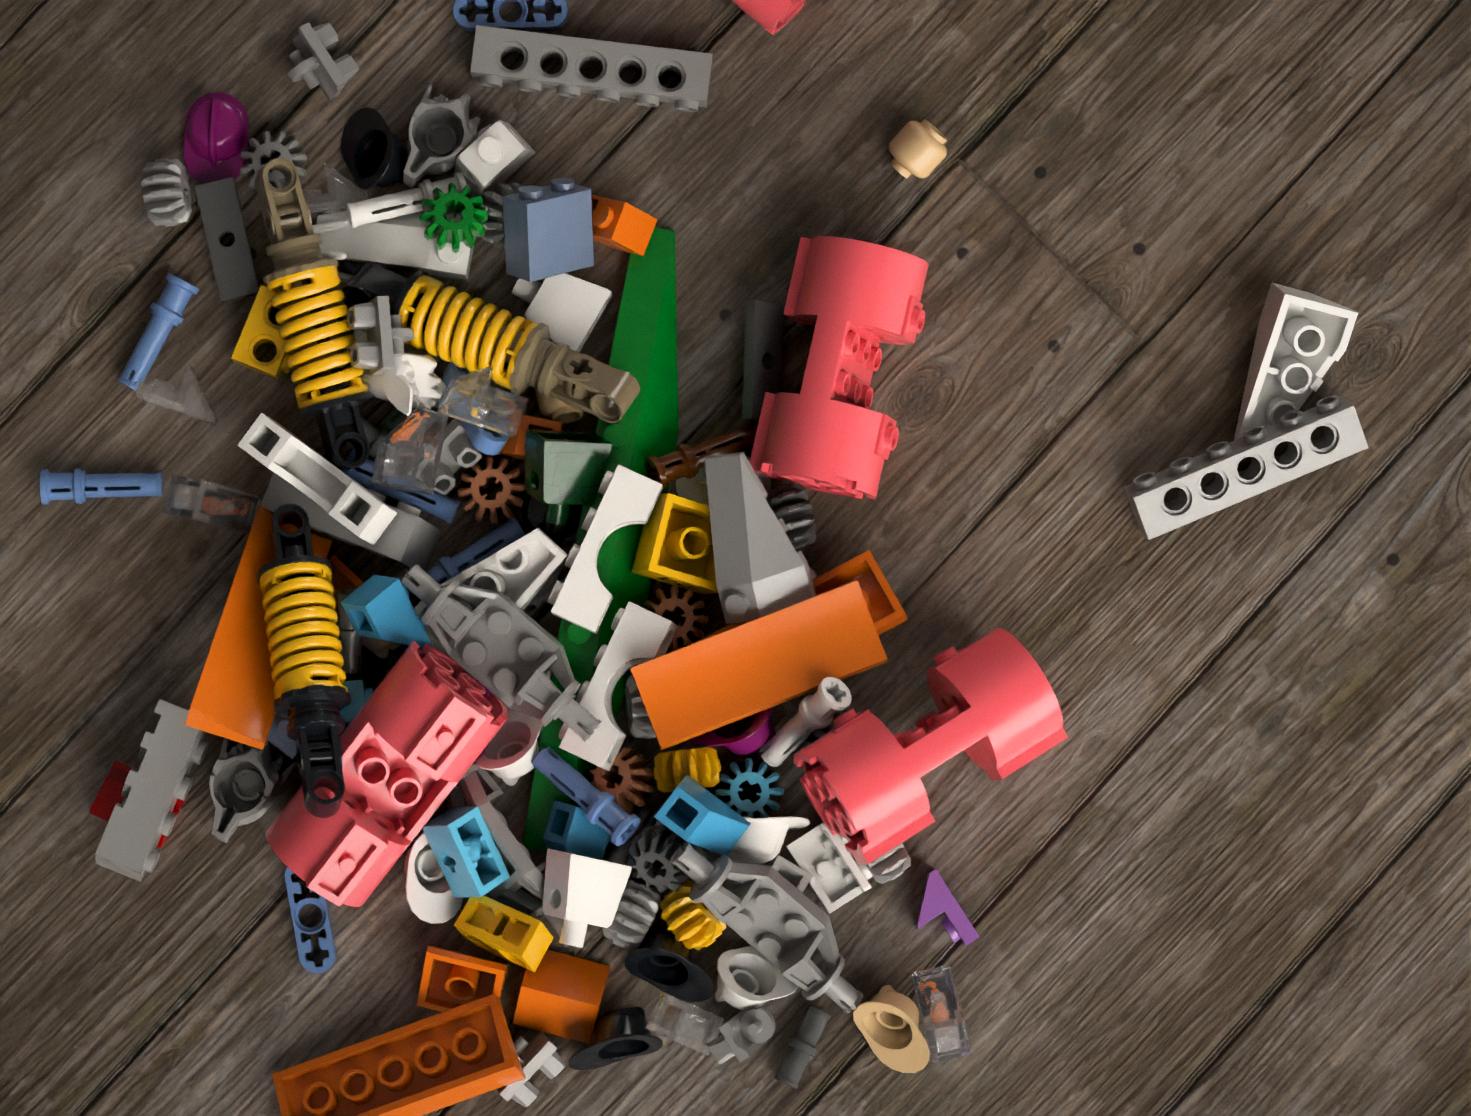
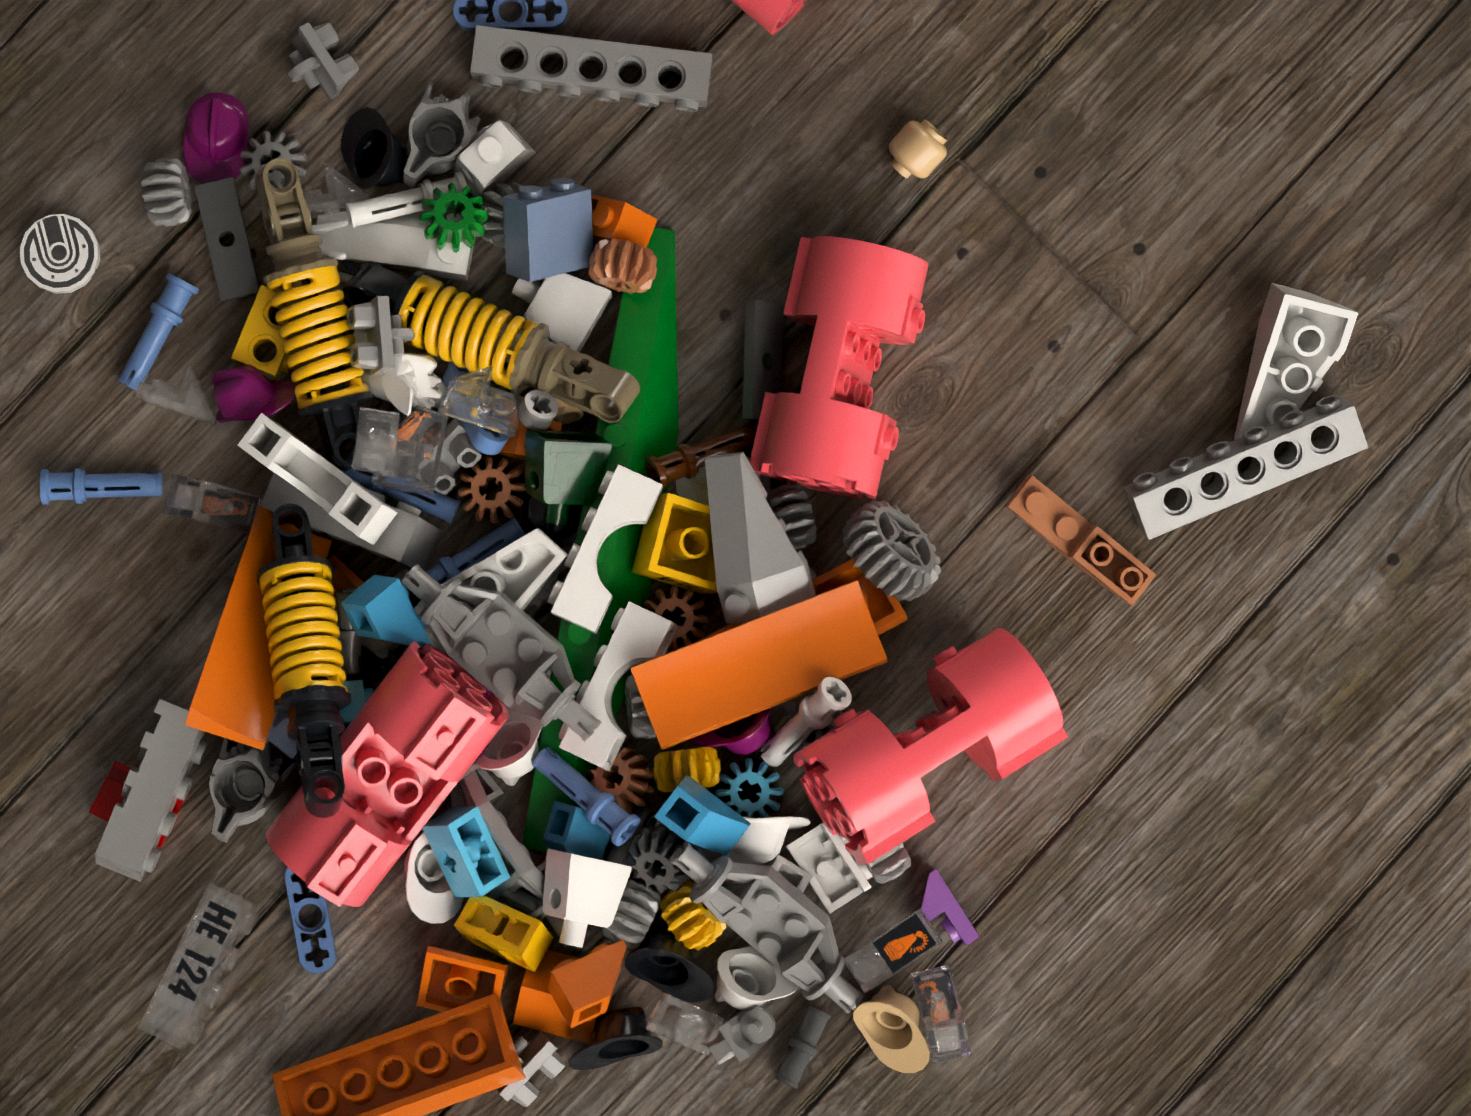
none -> tile [20,214,100,294]
none -> clear brick [138,882,259,1049]
none -> magenta piece [211,365,295,423]
none -> clear slope [351,407,400,474]
none -> light grey bush [518,390,558,431]
none -> orange slope [548,940,627,1029]
none -> nougat gear [588,238,657,294]
none -> light grey gear [842,499,941,602]
none -> slope [845,908,943,993]
none -> nougat slope [1004,475,1156,606]

